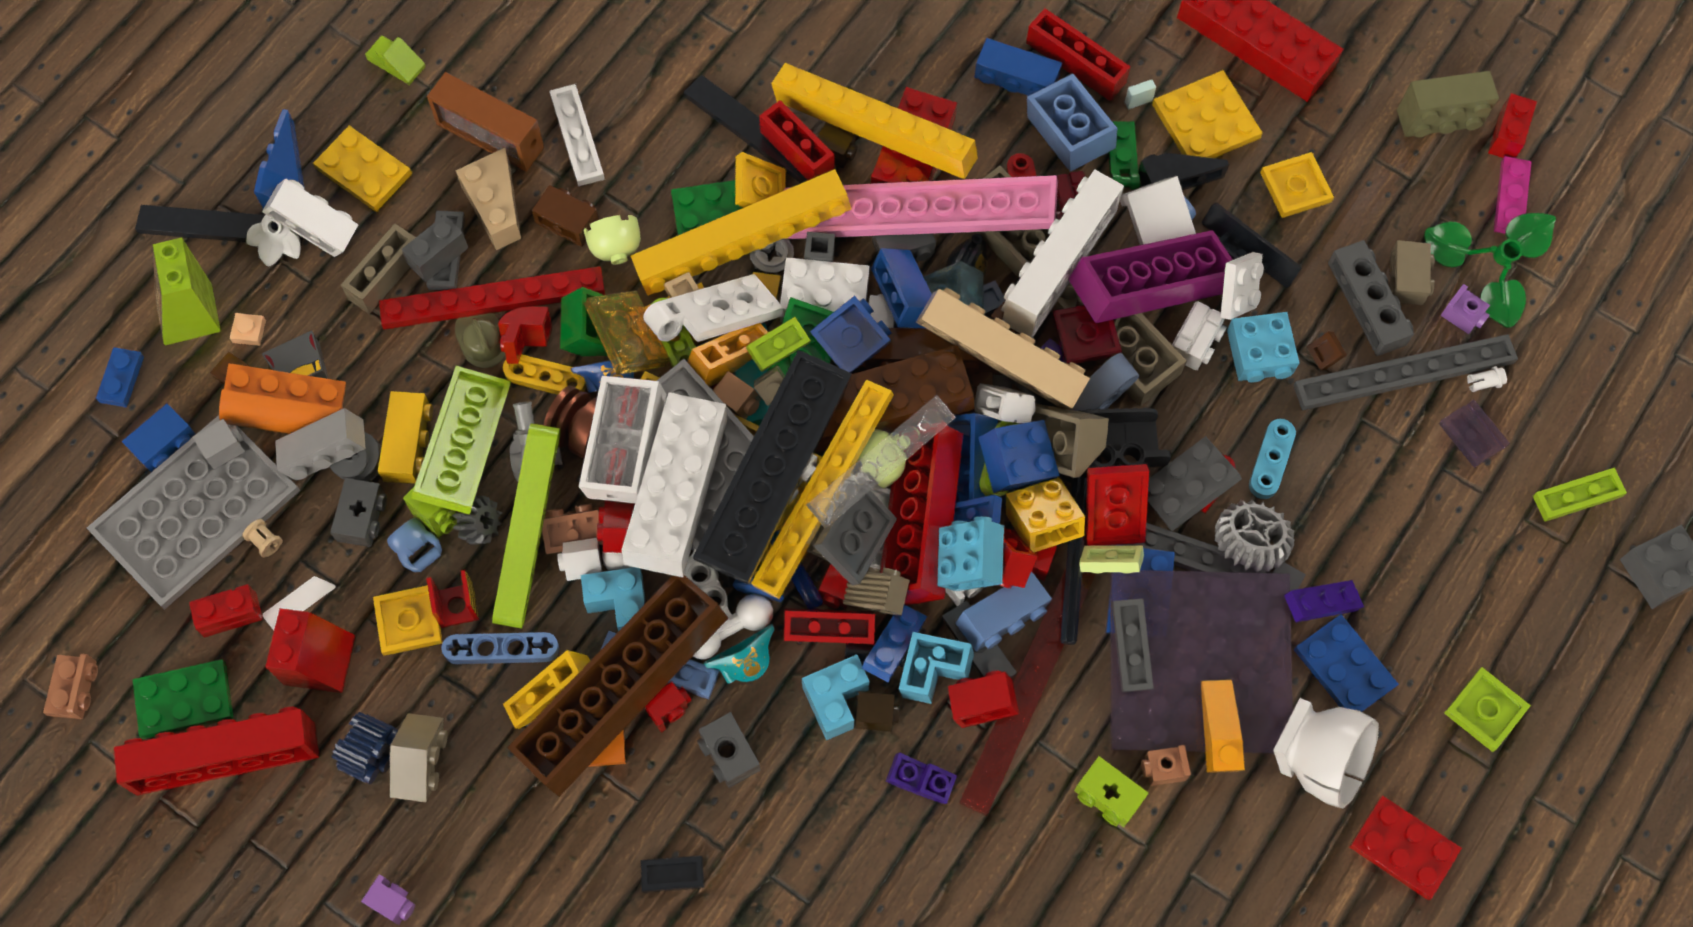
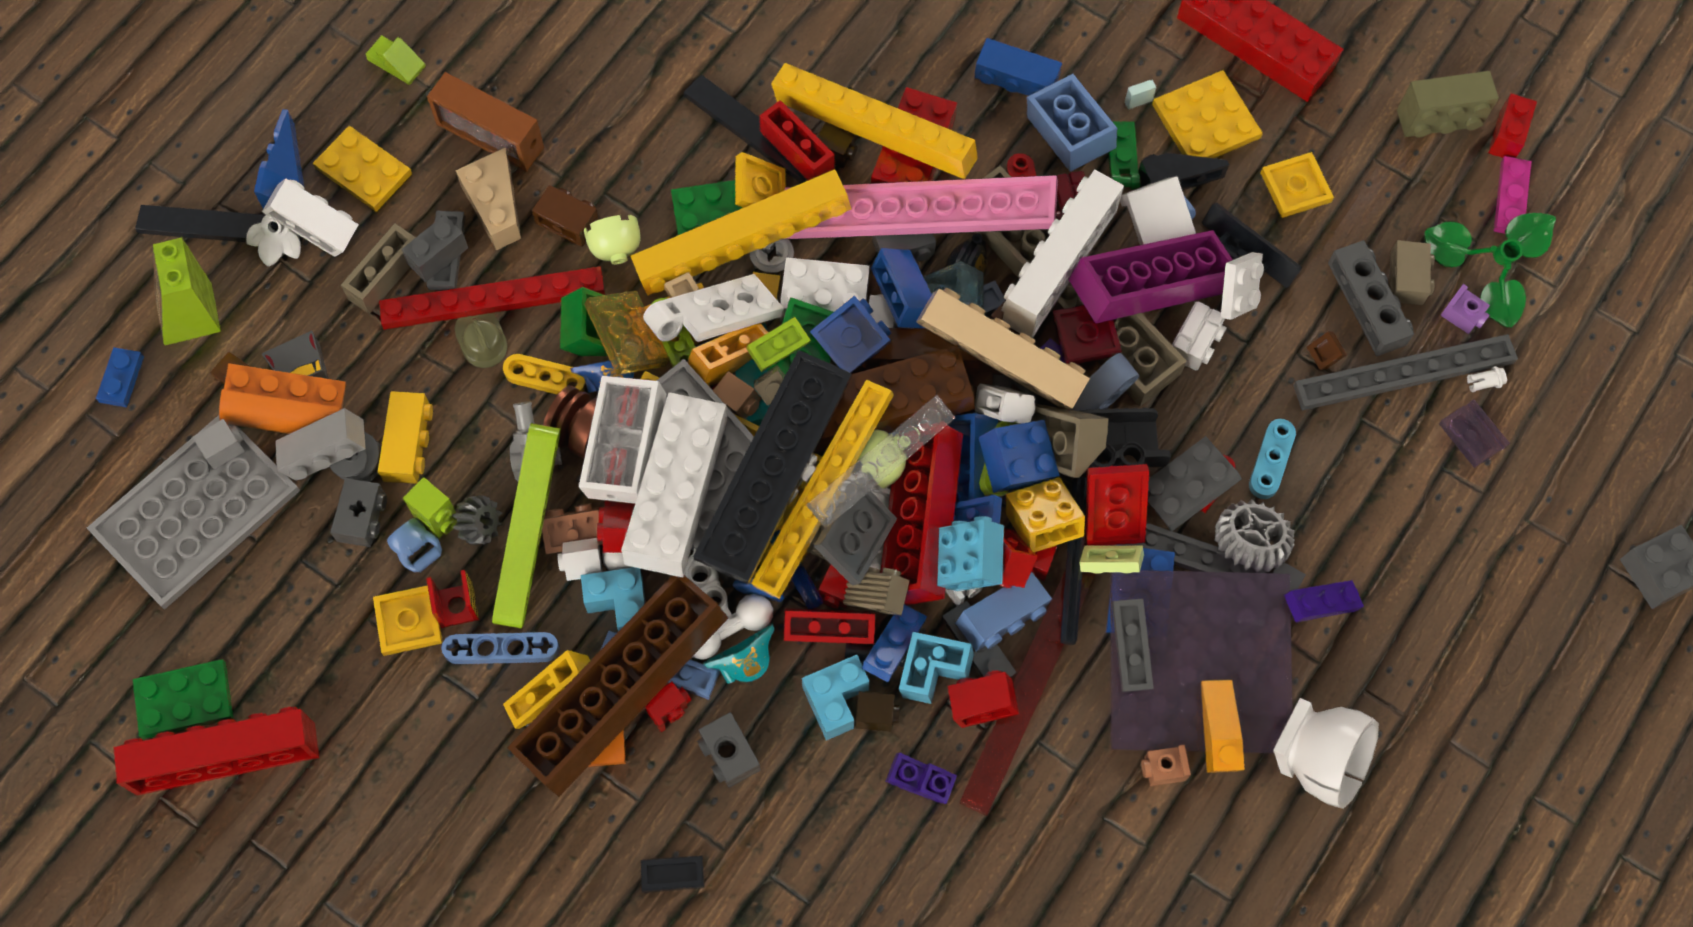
nougat bracket [43,654,98,719] -> none
blue brick [122,404,196,472] -> none
red brick [189,584,263,638] -> none
light nougat plate [230,313,266,346] -> none
tan bush [242,519,283,558] -> none
white sticker [262,576,336,631] -> none
red slope [265,608,355,693] -> none
dark blue brick [332,712,398,785] -> none
medium lavender brick [361,874,415,925] -> none
dark tan brick [390,713,448,802] -> none
lime plate [411,366,511,515] -> none
red brick [498,307,552,364] -> none
white plate [550,84,605,187] -> none
dark grey brick [804,232,835,262] -> none
red brick [1026,8,1131,101] -> none
lime brick [1074,756,1149,828] -> none
medium azure brick [1227,312,1299,382] -> none
blue plate [1294,614,1399,712] -> none
red plate [1349,795,1462,901] -> none
lime plate [1444,667,1531,752] -> none
lime plate [1533,467,1627,522] -> none

